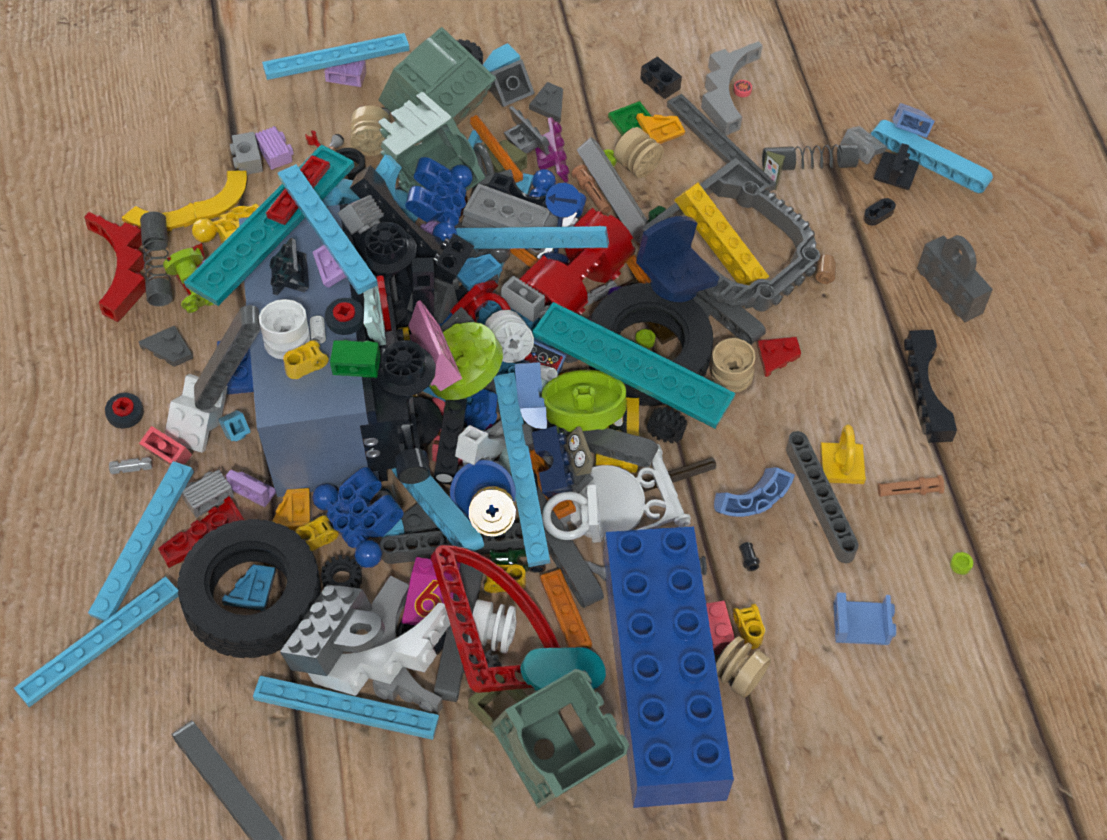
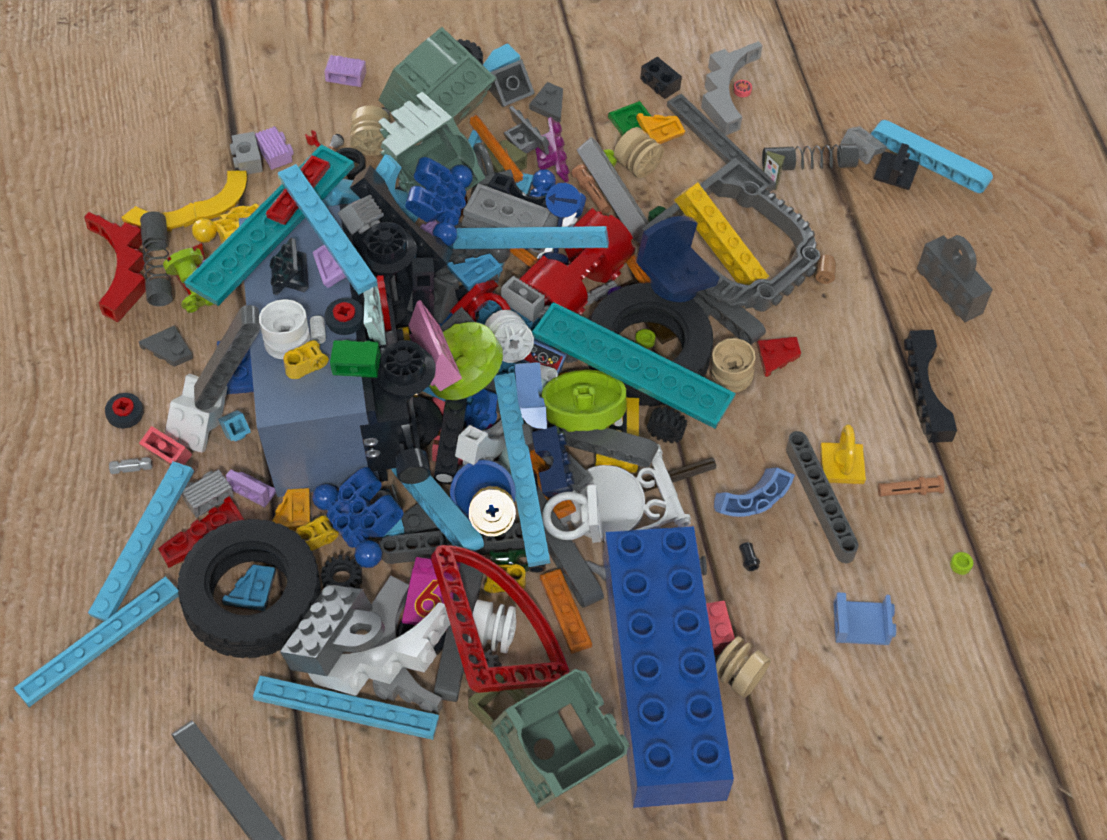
medium azure plate [262,33,409,80] -> none
black brick [433,233,475,284] -> none
teal tile [521,647,606,691] -> none
slope [565,427,593,476] -> none
yellow piece [733,604,765,649] -> none
black beam [863,198,896,226] -> none
medium blue torso [892,103,935,138] -> none

